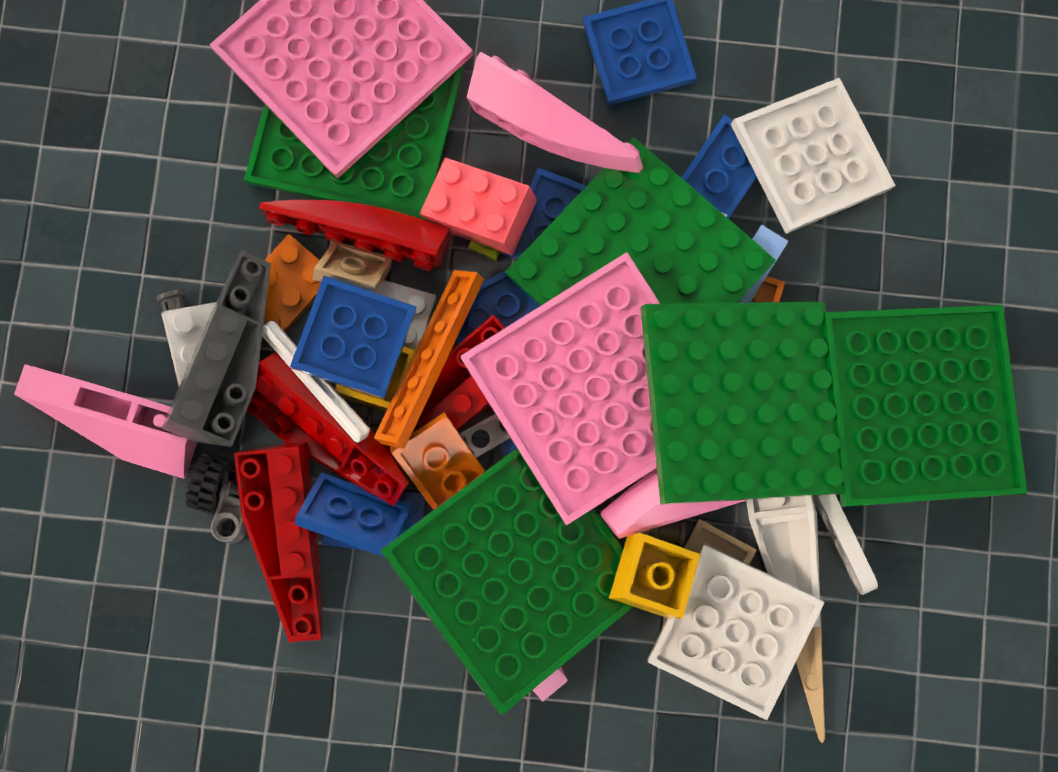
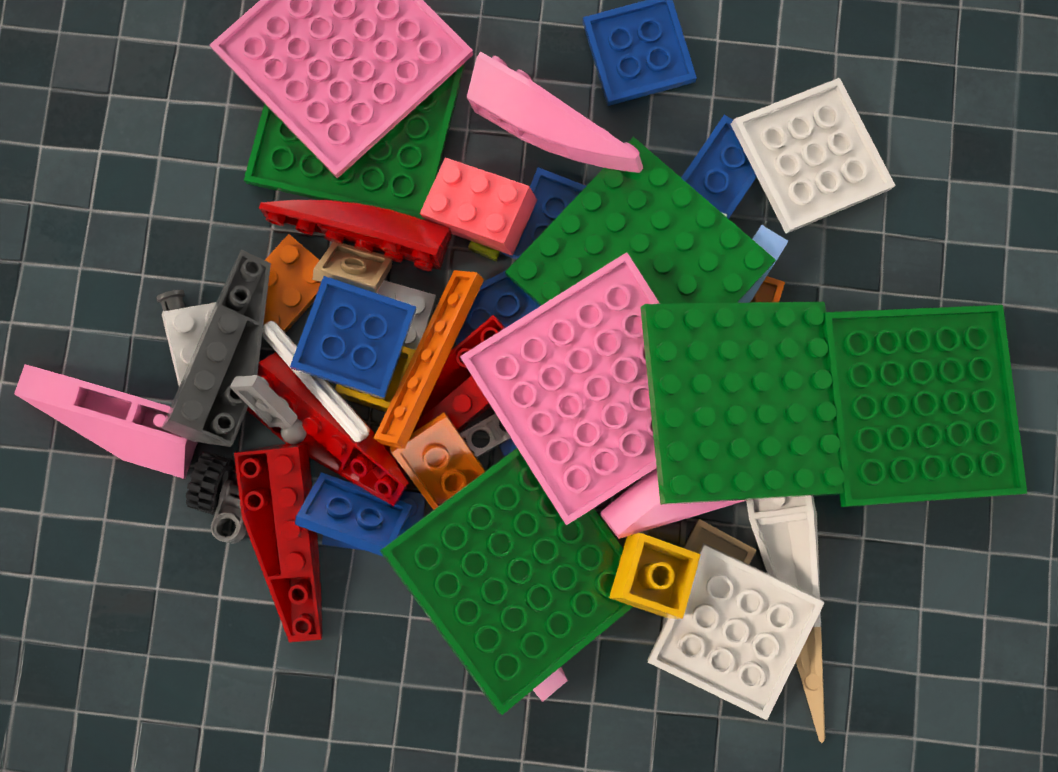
white beam [813,495,878,595] -> none
none -> light grey plate [230,375,307,444]

